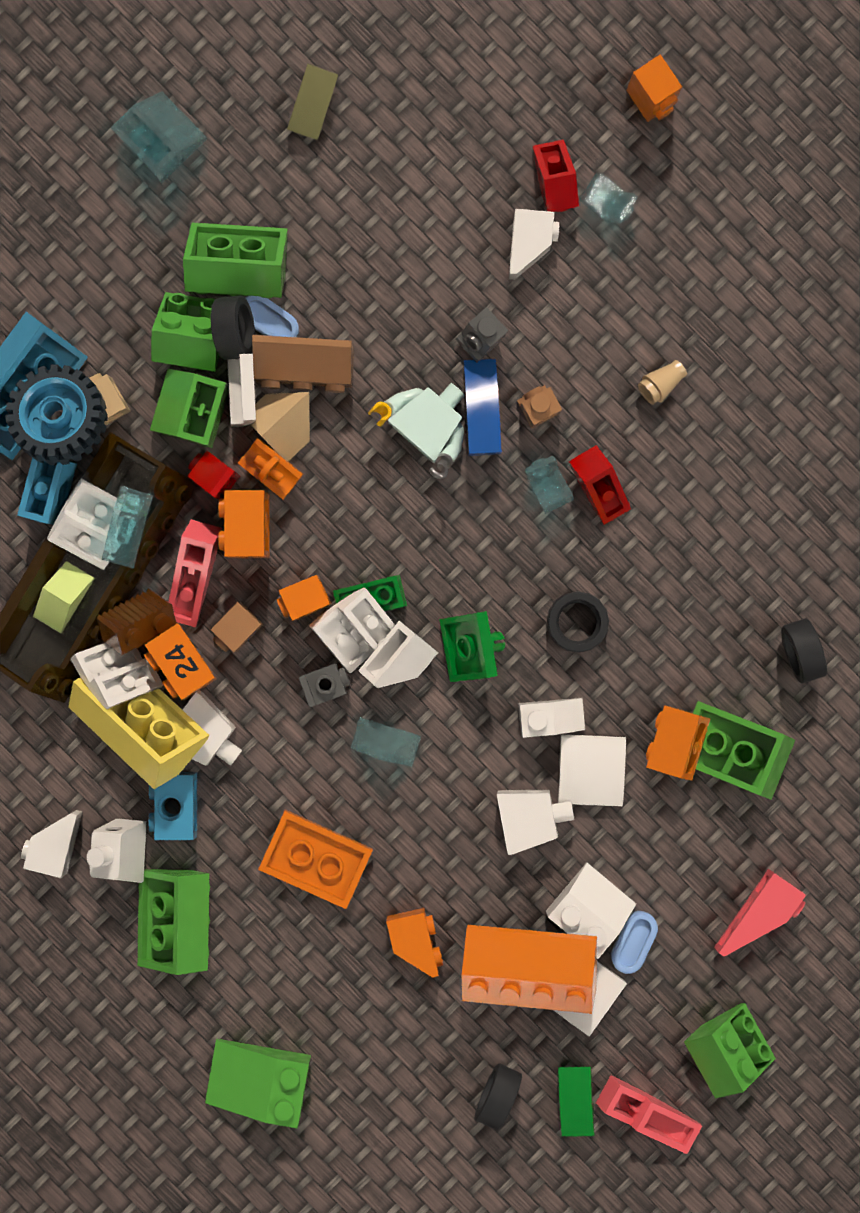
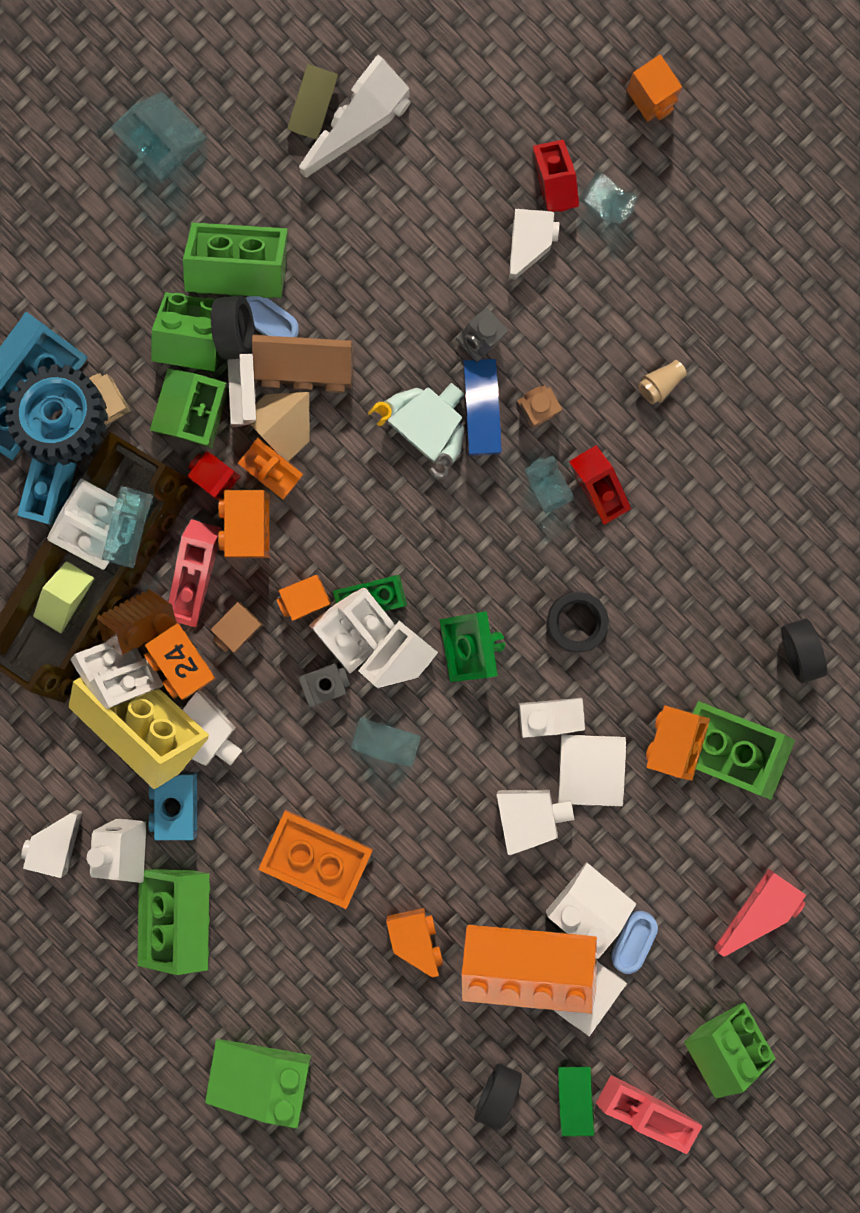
none -> white wedge [299,55,411,178]

